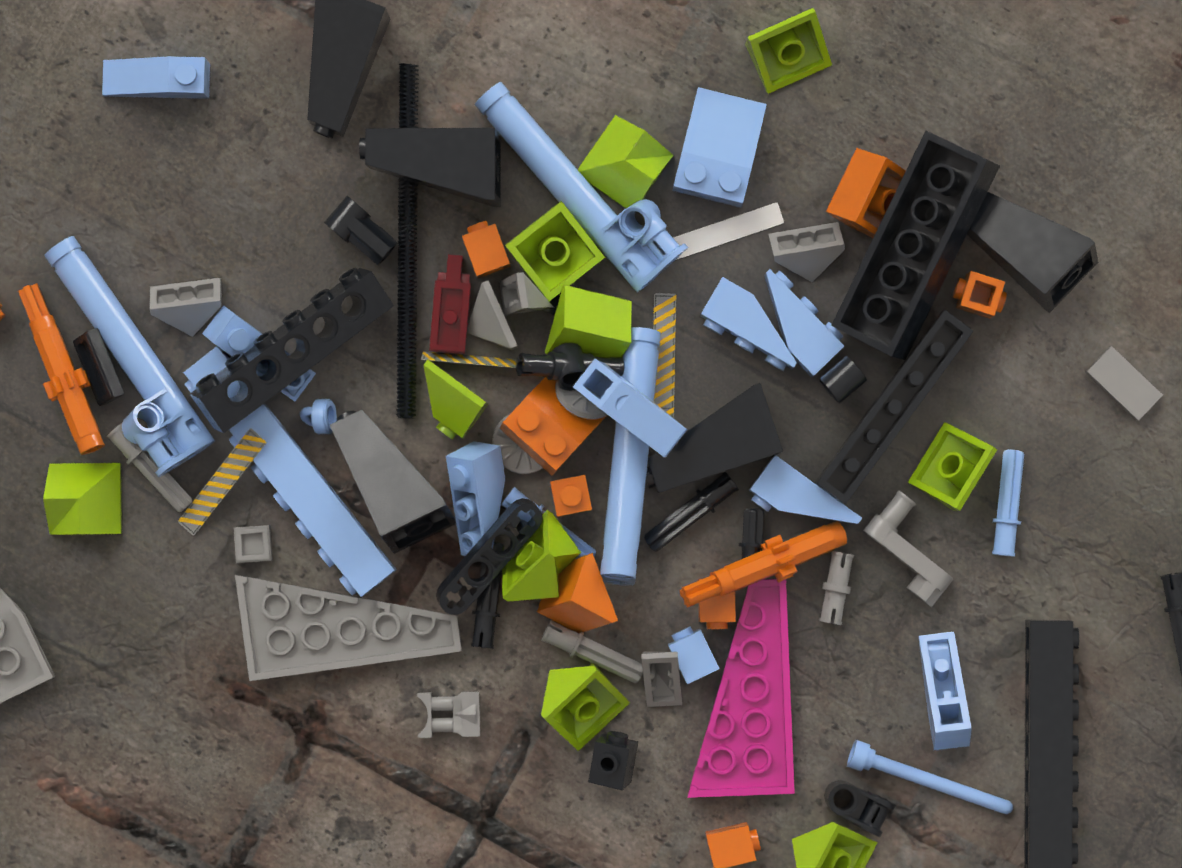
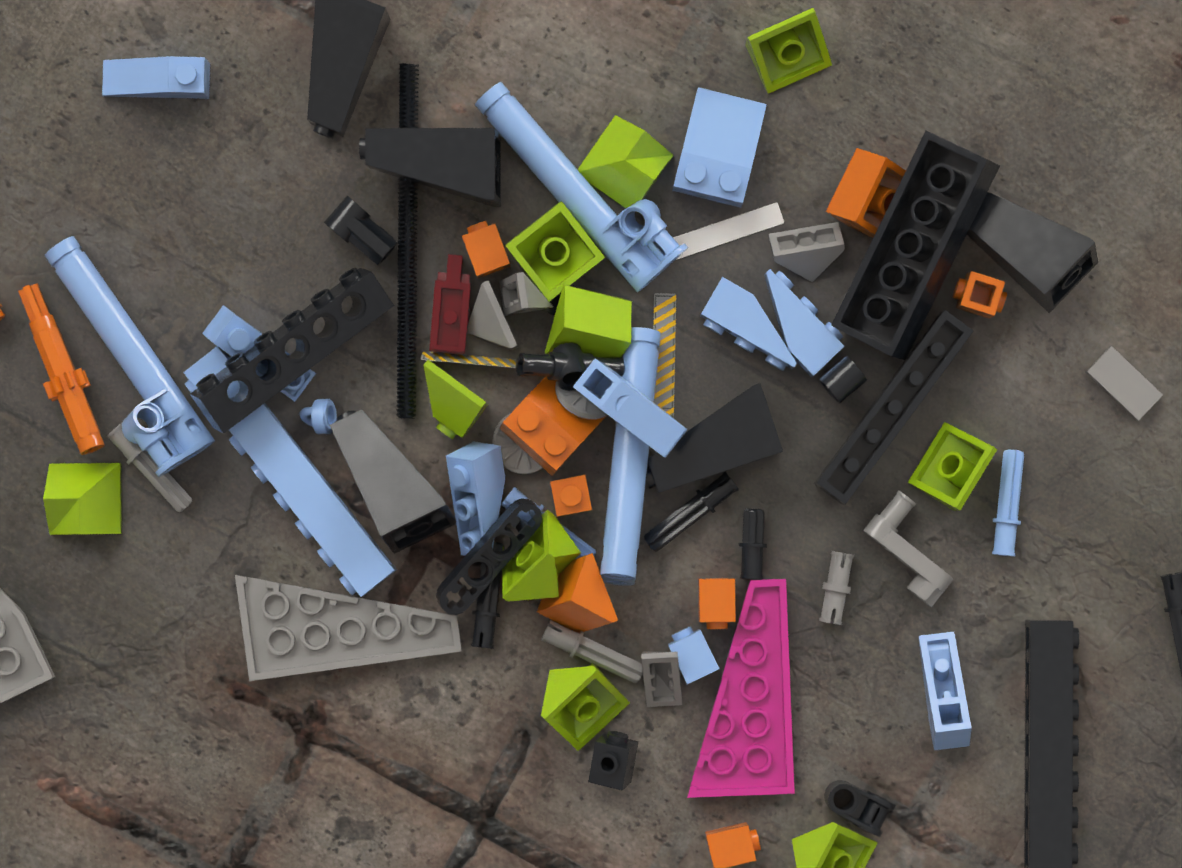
black tile [73,328,124,406] -> none
light grey slope [150,278,222,337] -> none
sticker [178,428,266,536] -> none
light grey tile [234,525,273,563] -> none
light grey piece [417,691,480,738] -> none
orange piece [680,521,847,607] -> none
light blue slope [749,455,862,524] -> none
light blue piece [847,740,1013,814] -> none

